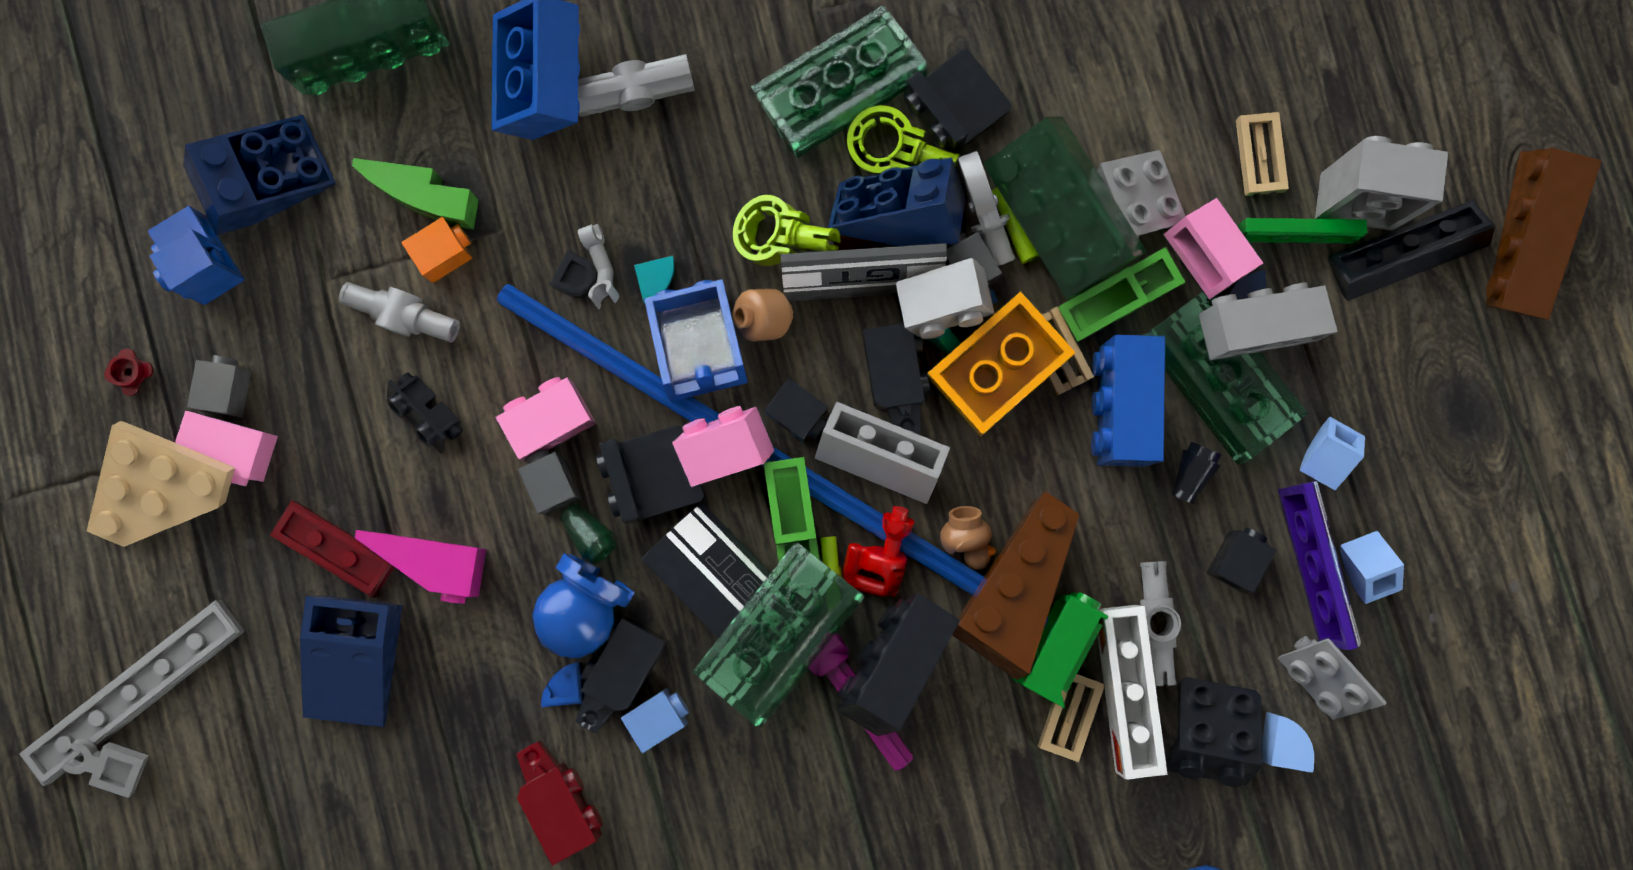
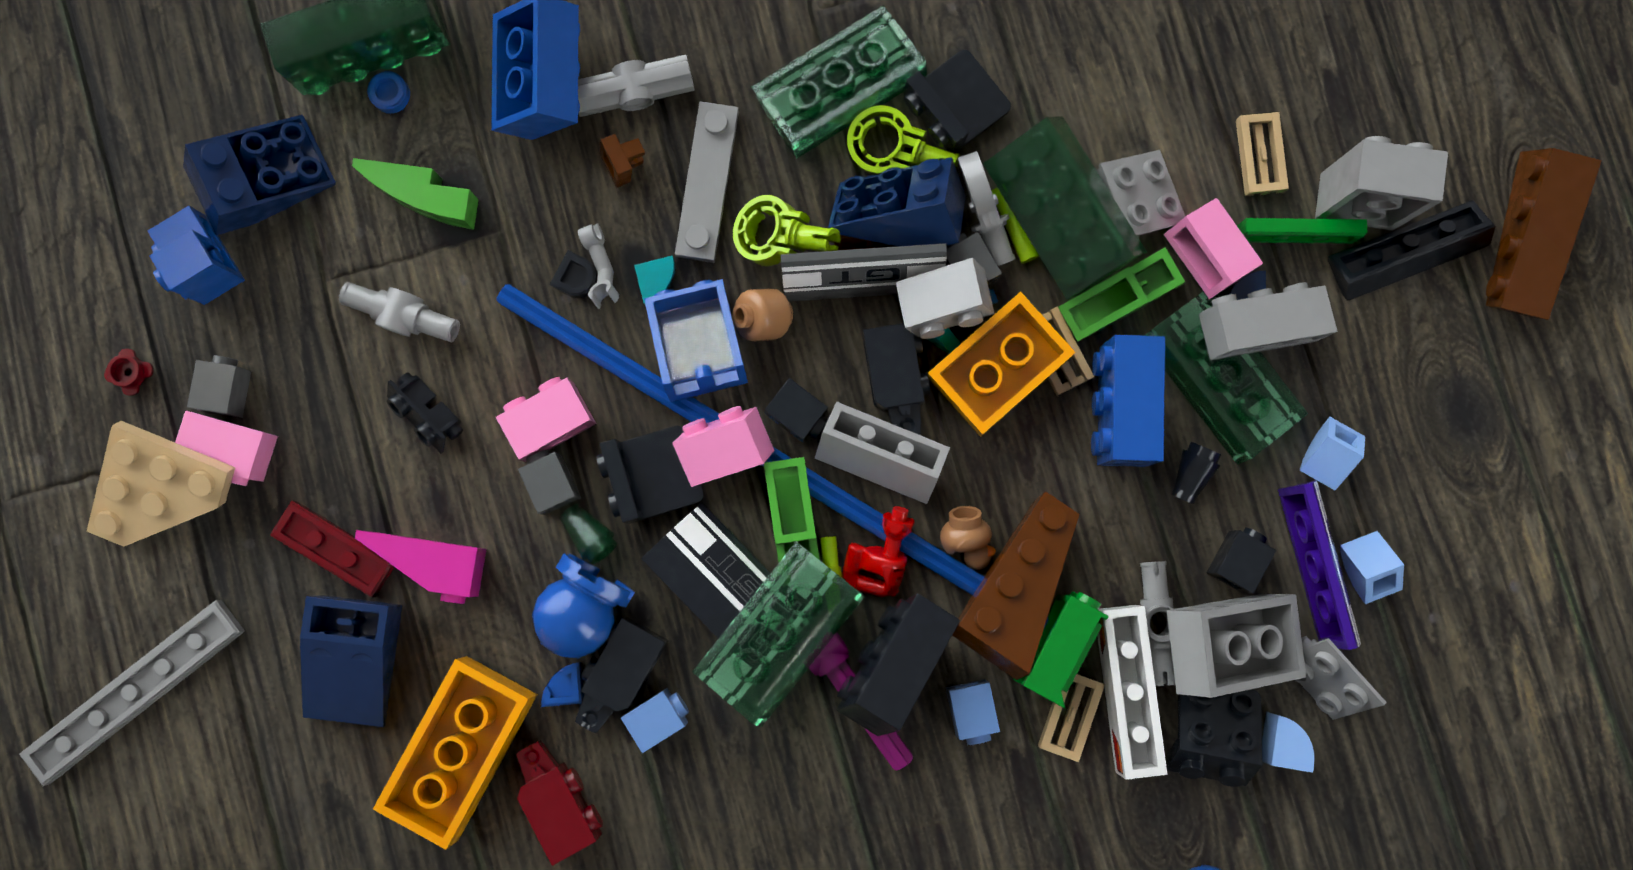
light grey plate [62,739,149,798] -> none
orange brick [401,217,473,283] -> none
none -> blue tile [367,71,410,114]
none -> light orange brick [373,656,538,850]
none -> reddish brown tile [599,134,645,188]
none -> light grey plate [675,101,739,263]
none -> medium blue brick [946,680,1000,745]
none -> light grey brick [1166,594,1306,698]

